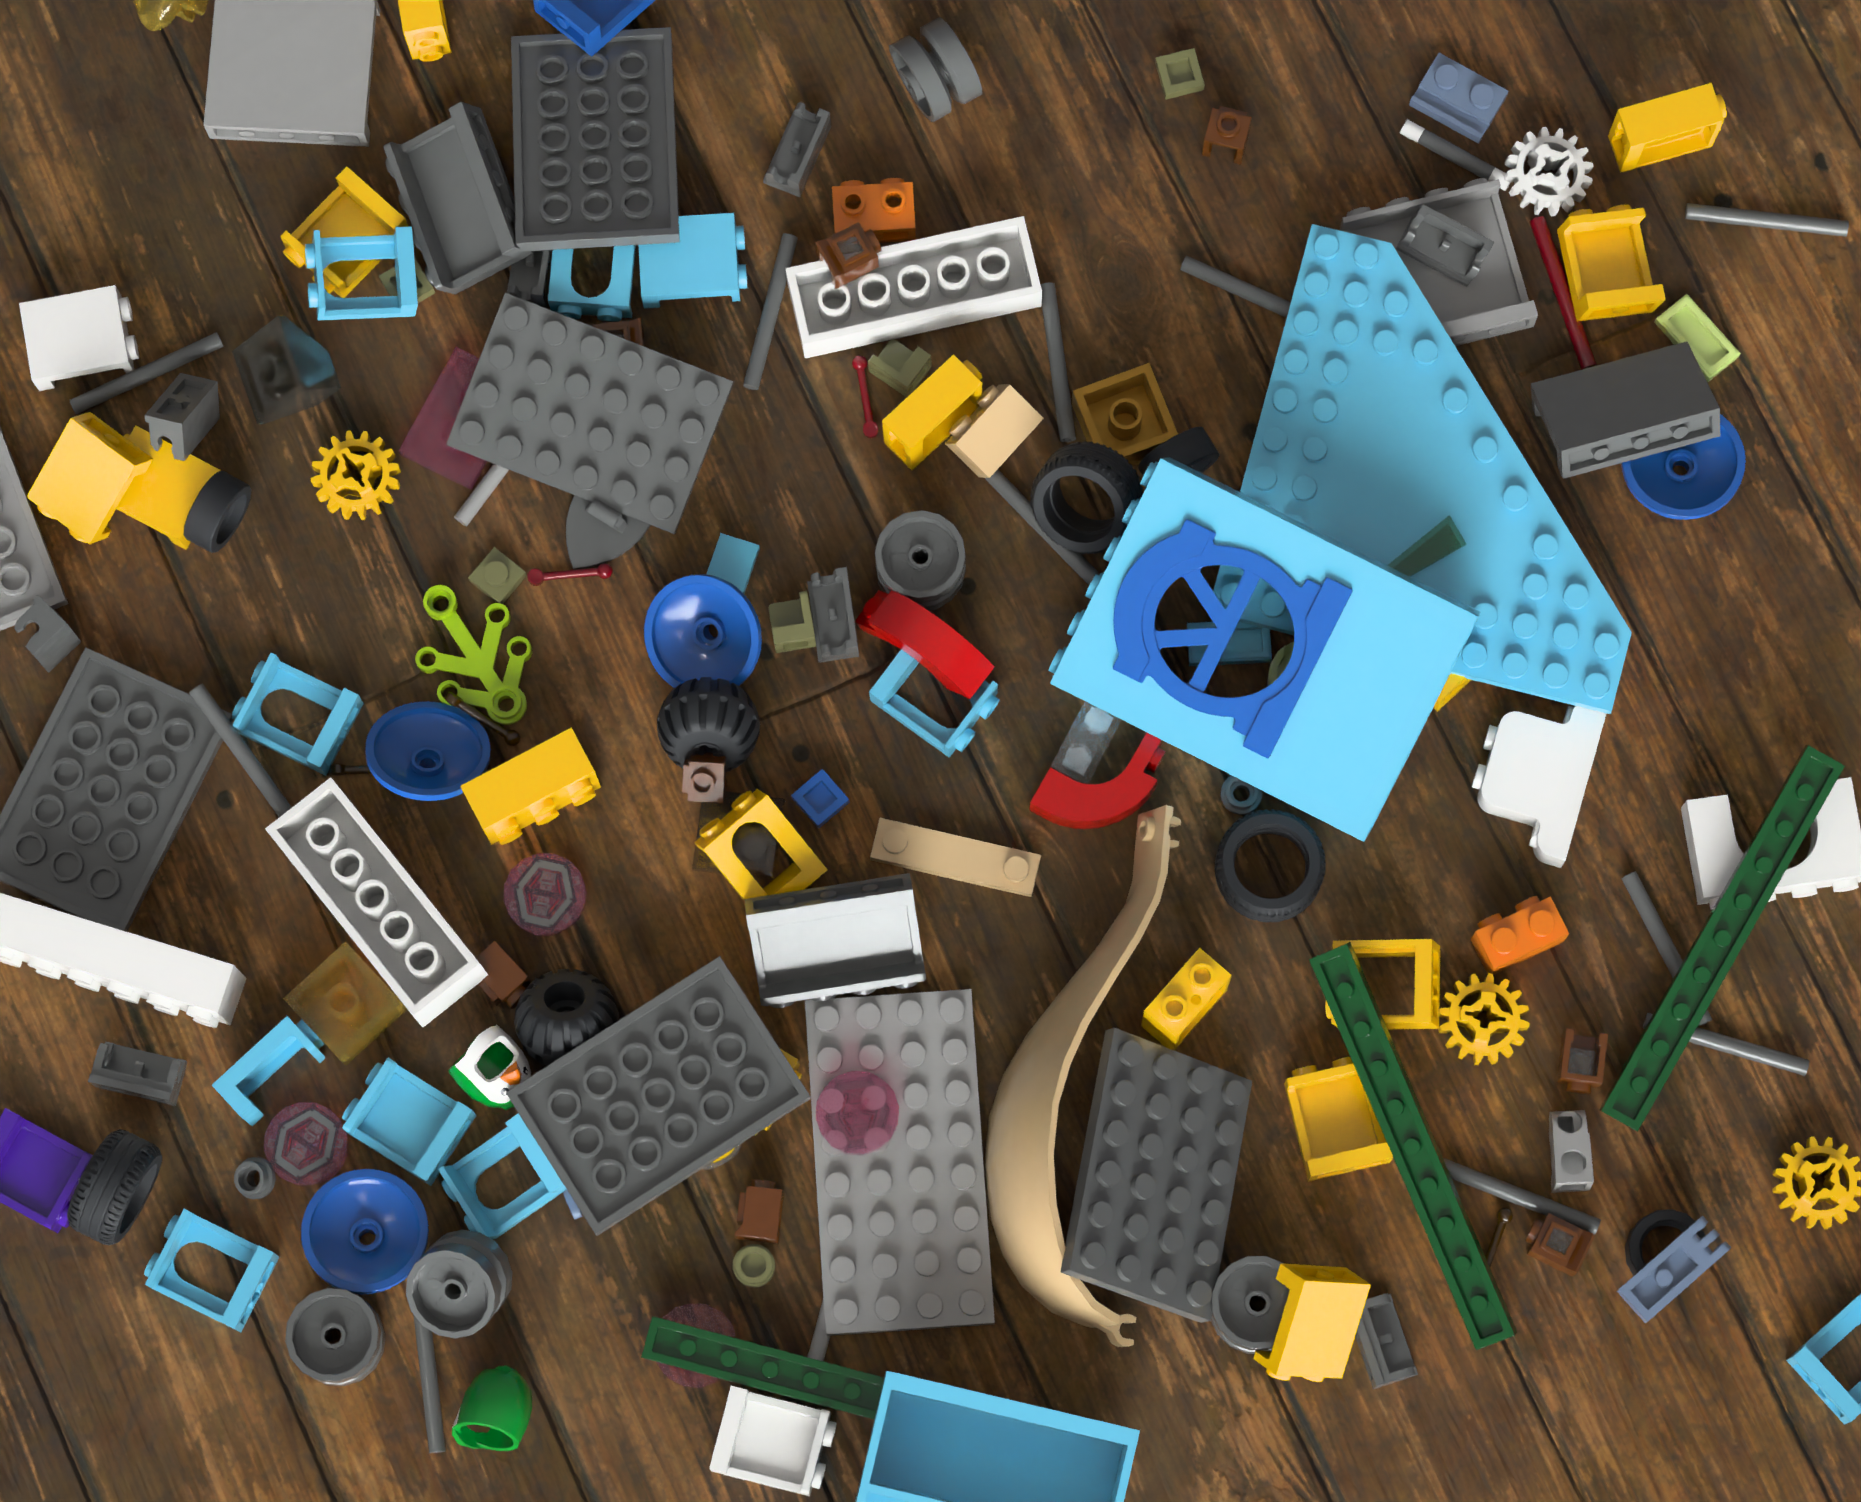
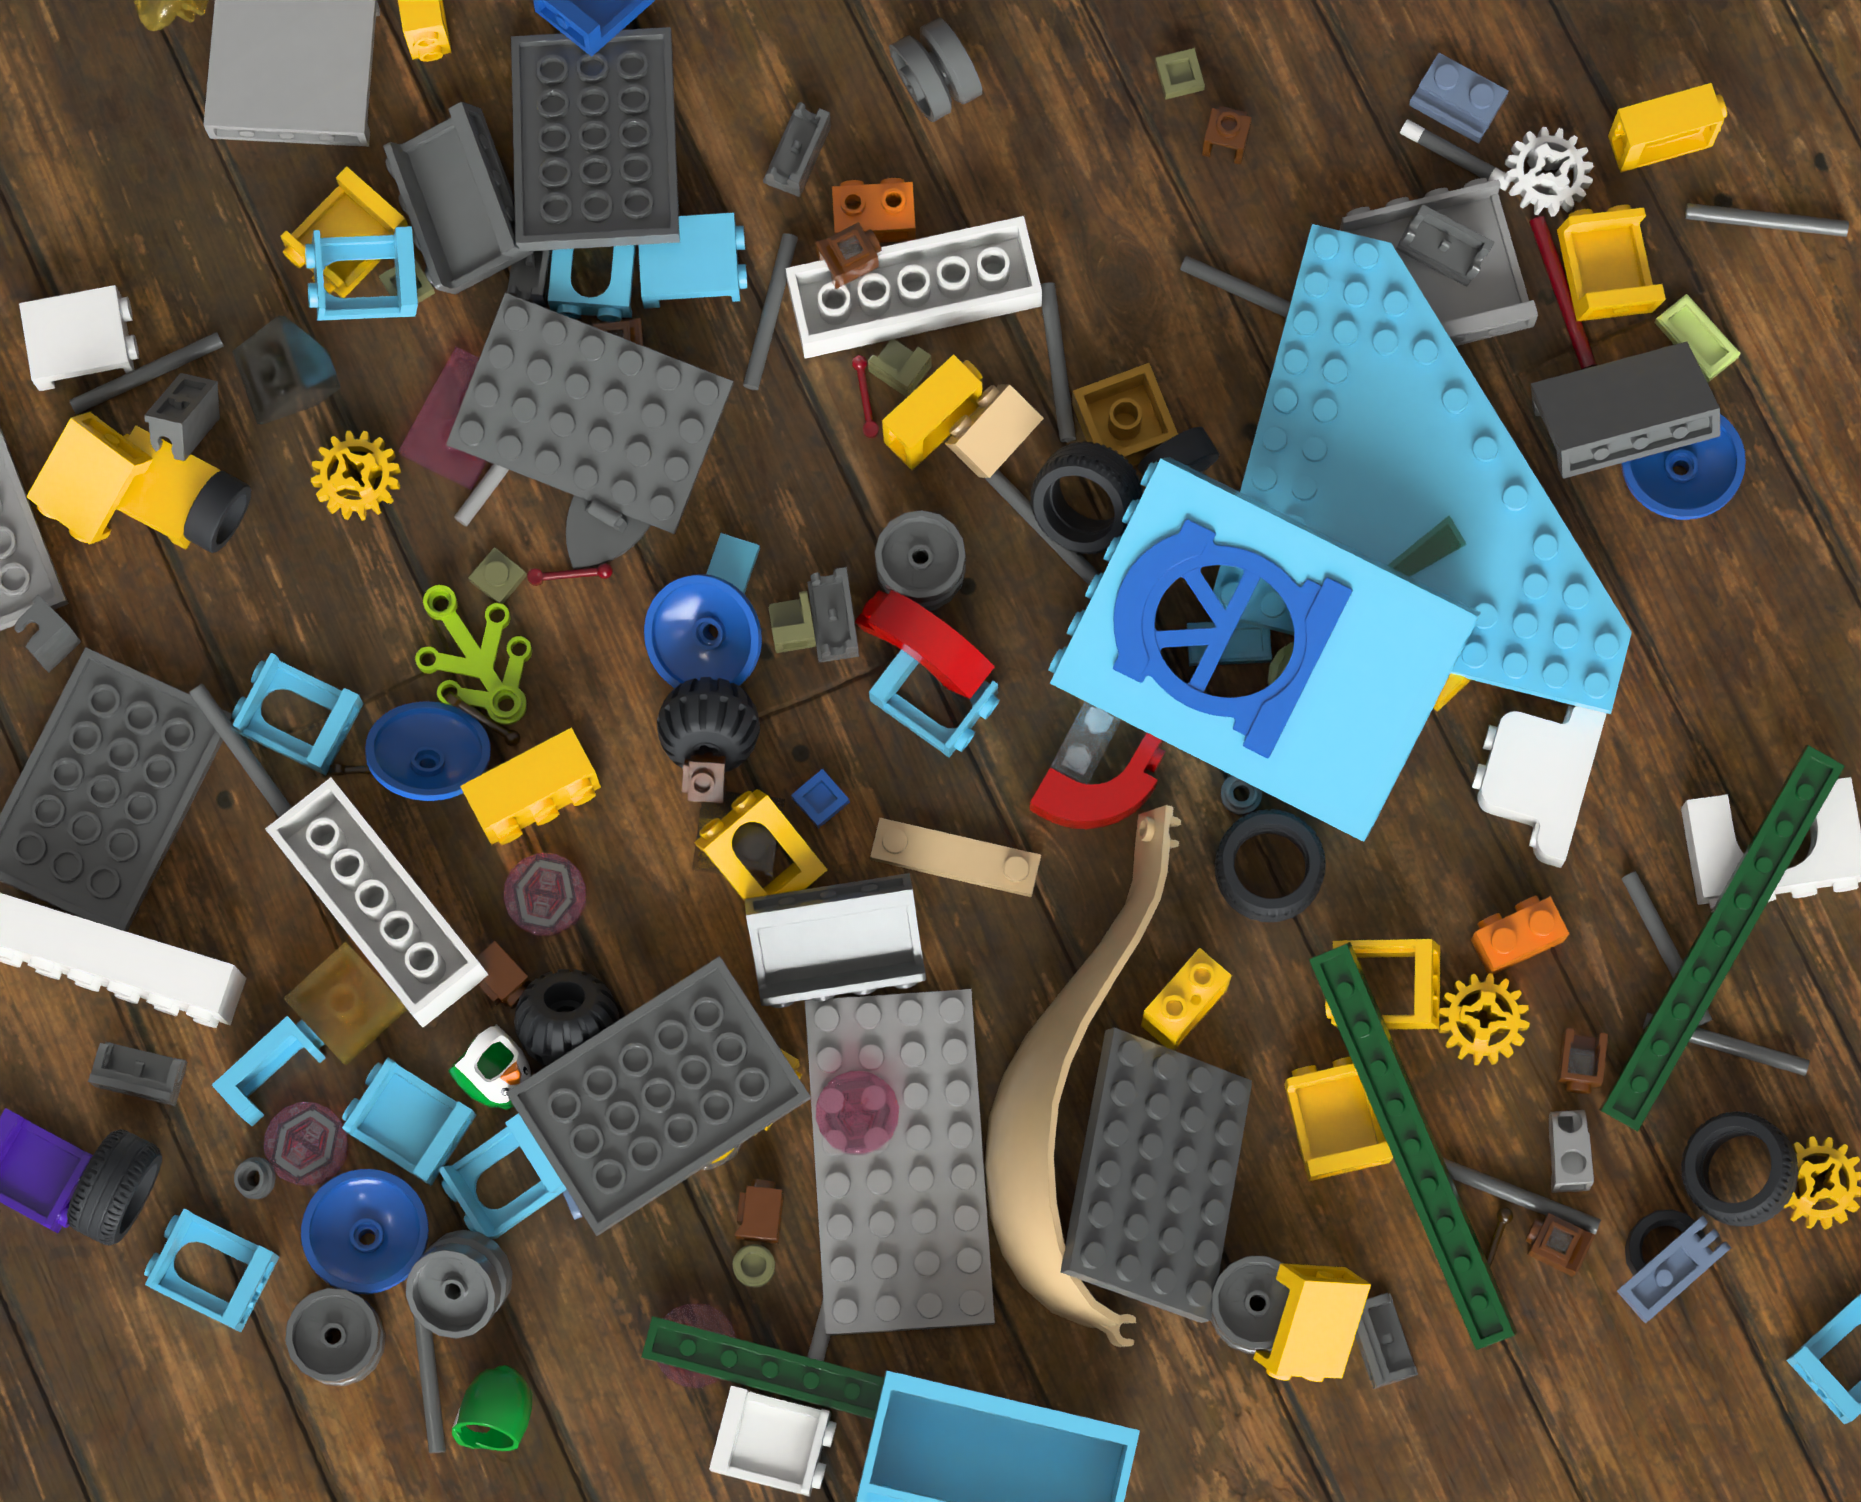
none -> black tyre [1681,1111,1798,1227]

